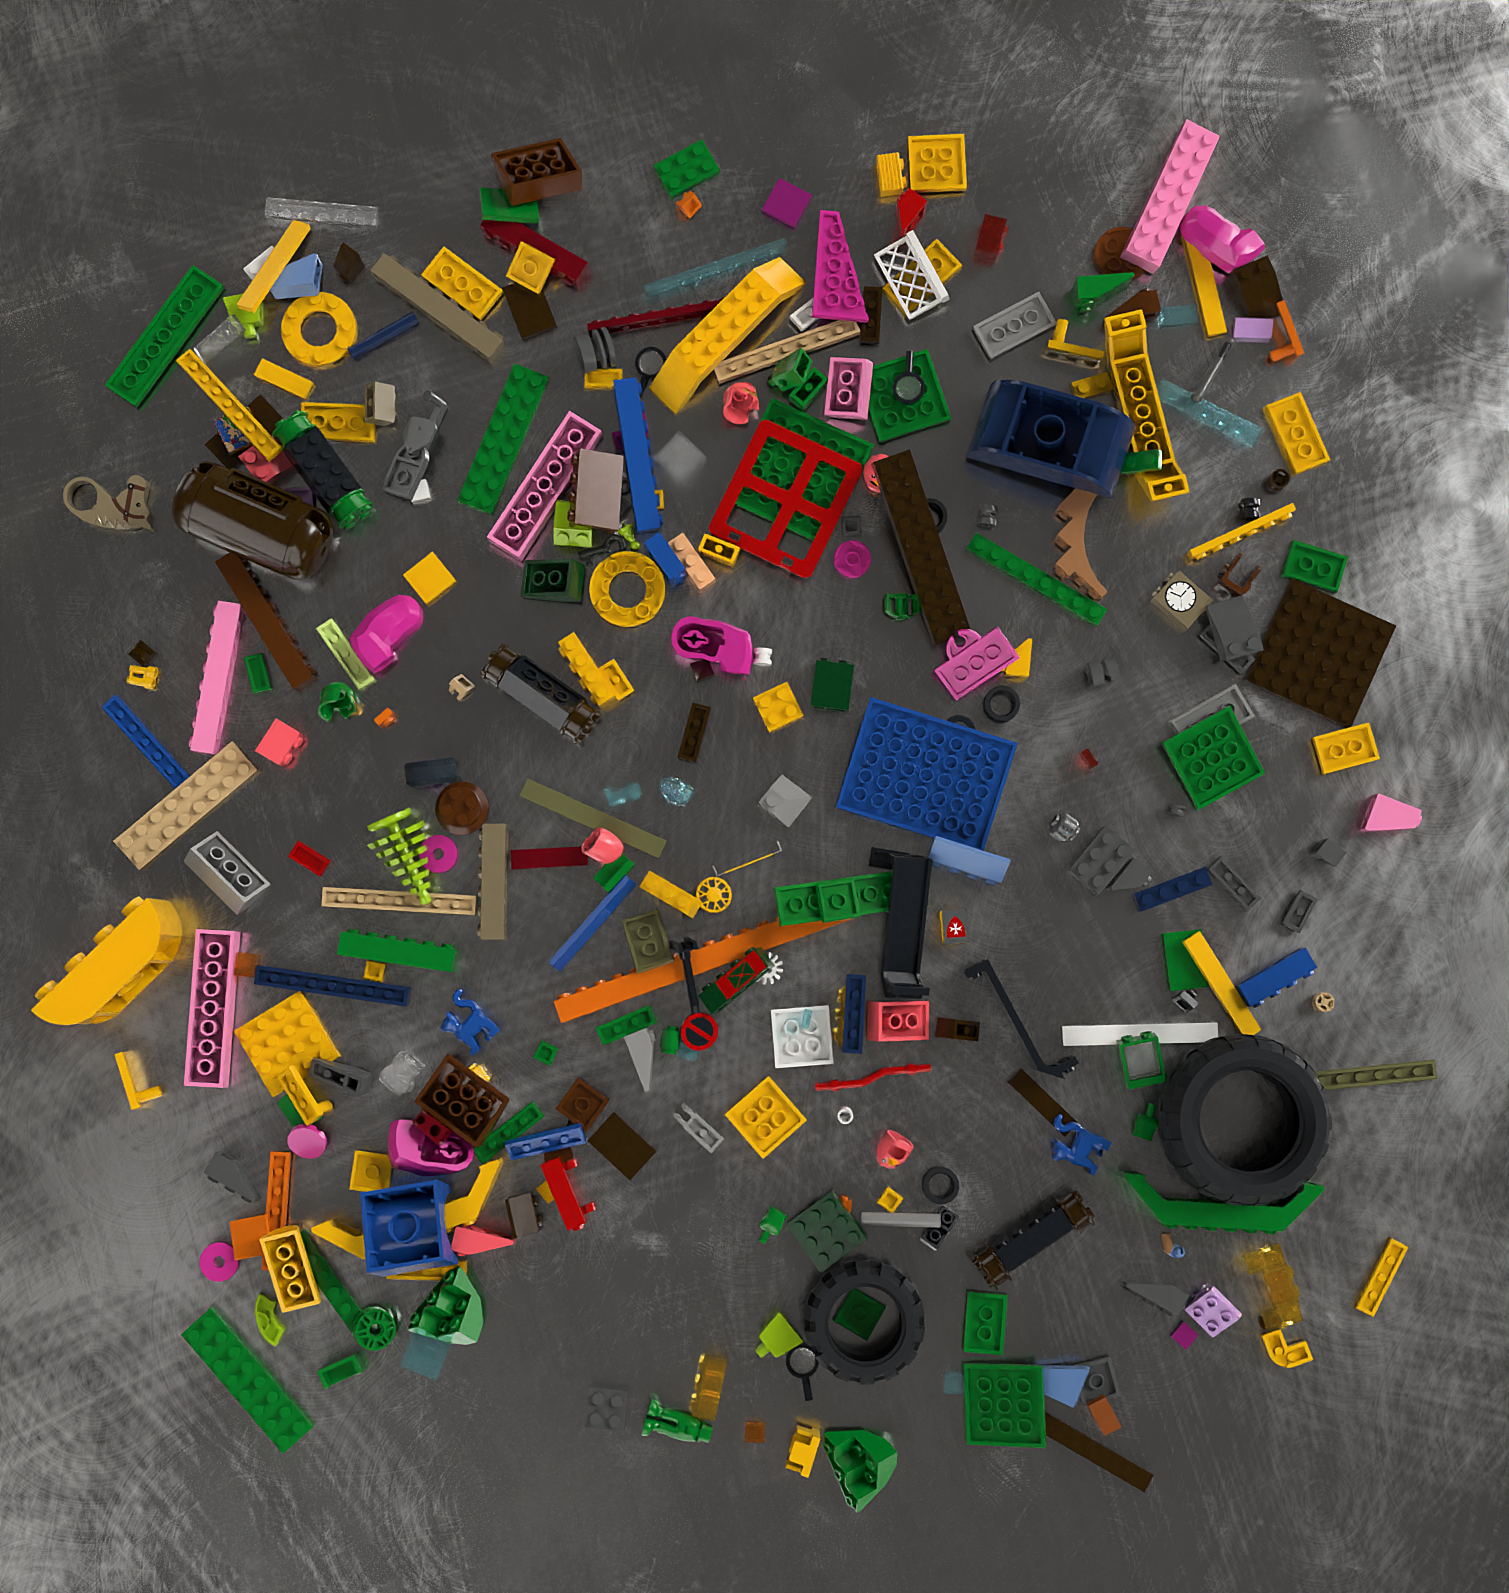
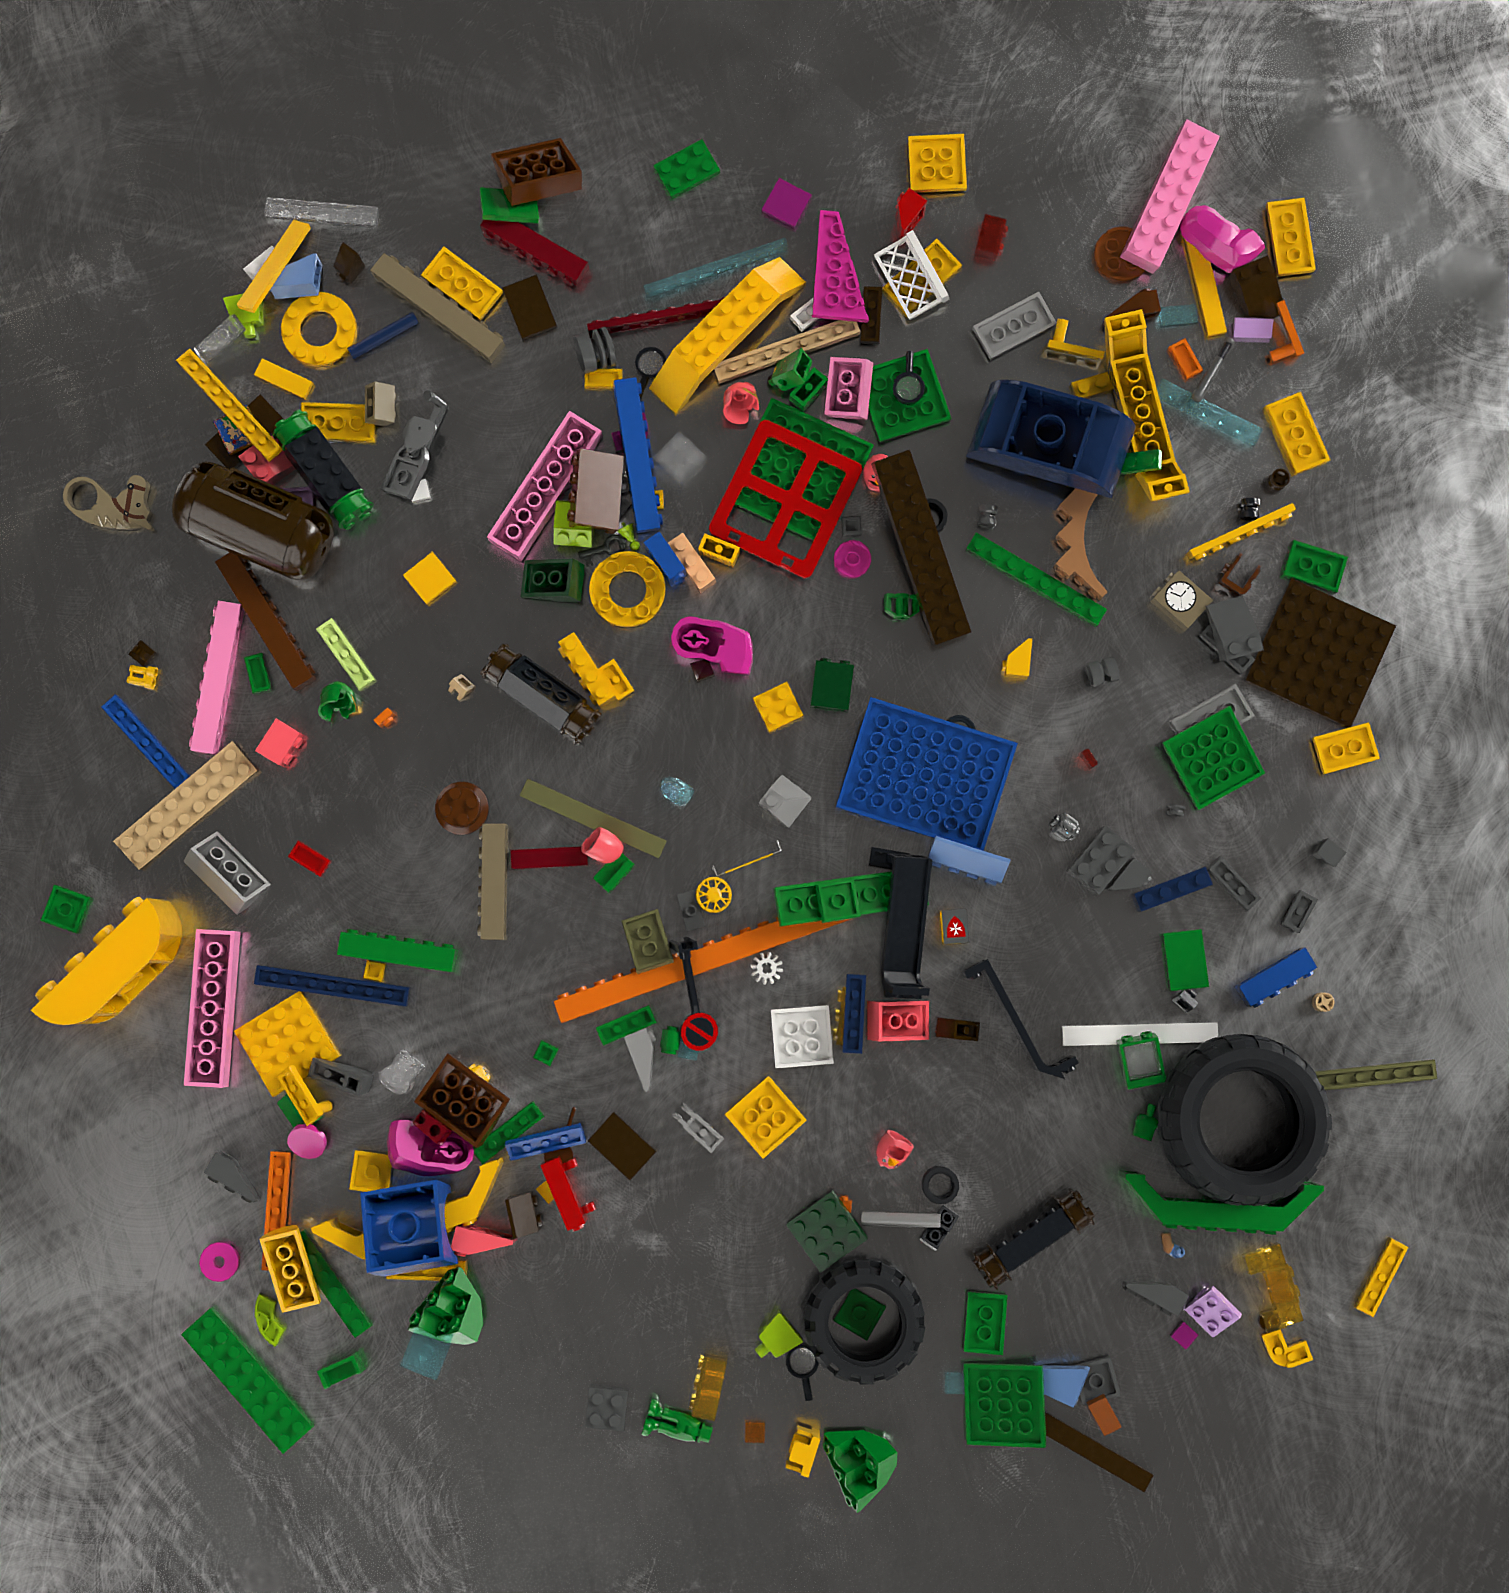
green plate [105,265,225,407] -> none
yellow piece [114,1052,163,1110] -> none
orange tile [229,1214,270,1261] -> none
clear orange panel [234,952,261,977] -> none
tan plate [321,887,477,915] -> none
dark pink piece [350,595,423,674] -> none
green wheel [351,1306,396,1351] -> none
lime plant [367,807,431,905] -> none
black wheel [404,757,457,787] -> none
dark pink tile [419,835,458,873] -> none
blue animal [440,988,500,1056] -> none
green plate [457,363,550,516] -> none
yellow tile [506,242,555,294] -> none
blue tile [549,875,637,971] -> none
reddish brown plate [555,1077,610,1132] -> none
clear light blue leg [604,782,642,808] -> none
yellow arch [639,870,703,919] -> none
orange tile [676,191,702,219] -> none
dark brown plate [677,703,711,763] -> none
dark green brick [698,947,775,1014] -> none
white wheel [753,648,772,666] -> none
green piece [758,1206,788,1244] -> none
clear light blue tile [800,1009,812,1029] -> none
red bar [815,1063,931,1092] -> none
white hinge [837,1107,853,1124] -> none
yellow brick [876,152,907,197] -> none
yellow tile [876,1186,904,1213] -> none
dark pink plate [934,626,1019,700] -> none
black tyre [983,685,1021,723] -> none
dark brown tile [1008,1068,1078,1137] -> none
blue animal [1052,1114,1112,1175] -> none
green slope [1072,272,1134,313] -> none
yellow tile [1182,931,1261,1035] -> none
bright pink slope [1360,793,1422,832] -> none
none -> green tile [40,885,92,934]
none -> orange tile [1168,338,1203,380]
none -> yellow plate [1266,198,1316,277]

